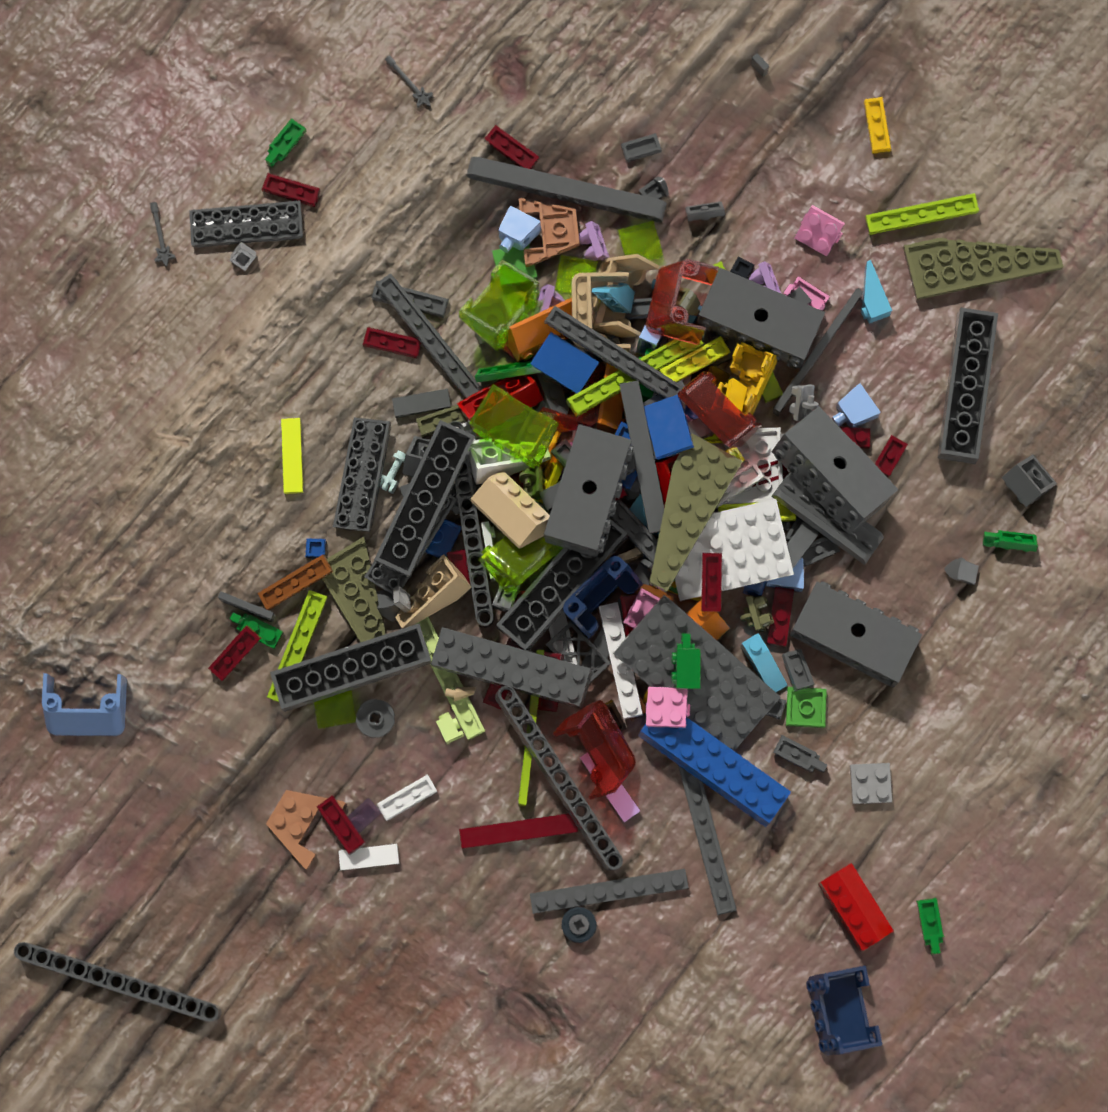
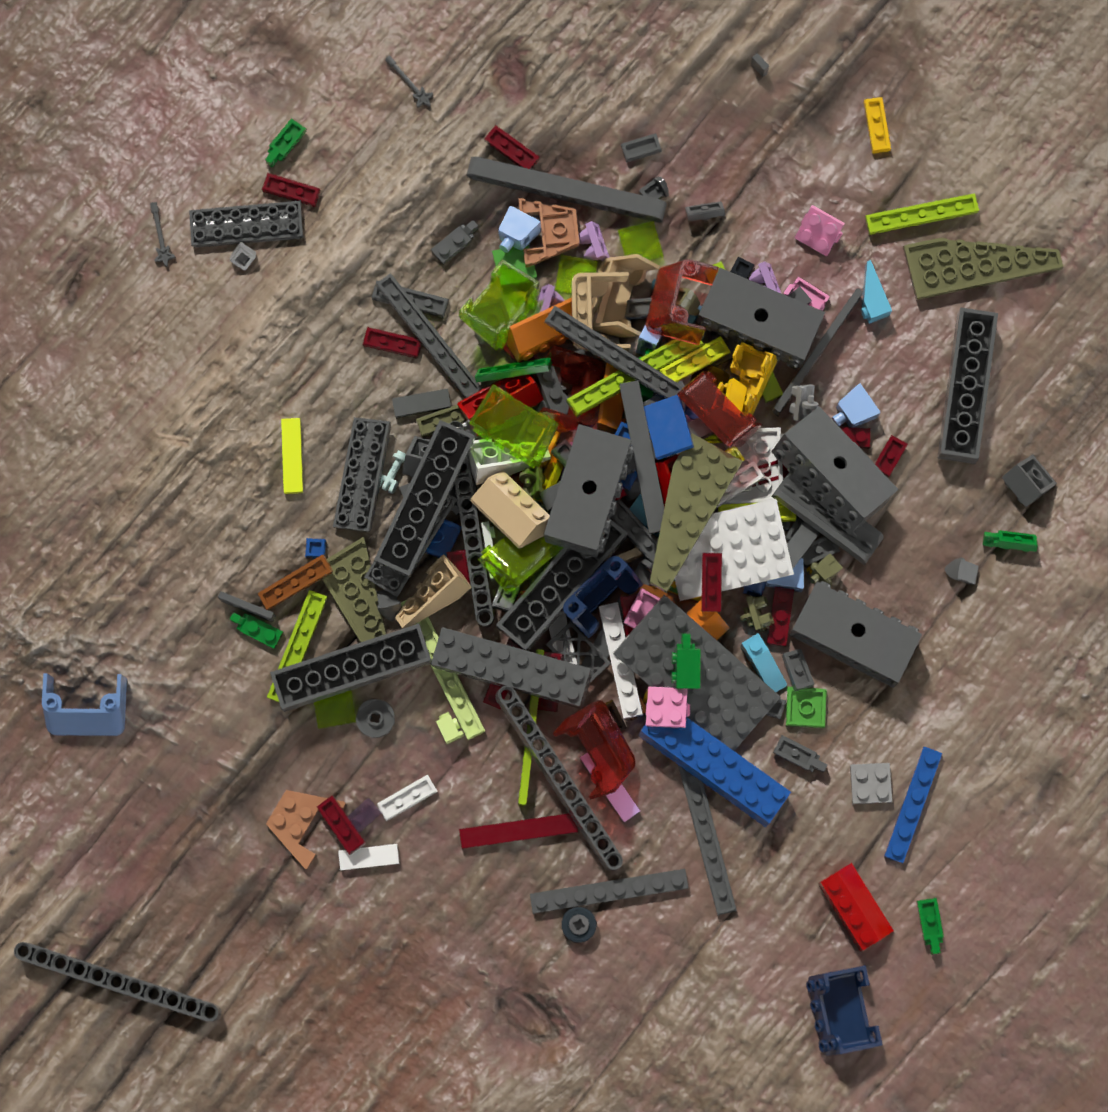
dark red plate [208,625,261,681] -> none
light grey tile [393,586,411,613] -> none
tan bar [445,687,476,701] -> none
blue tile [530,332,599,394] -> none
medium azure slope [592,283,635,313] -> none
none -> dark grey hinge [431,220,479,265]
none -> olive piece [806,554,843,585]
none -> blue plate [884,746,942,864]

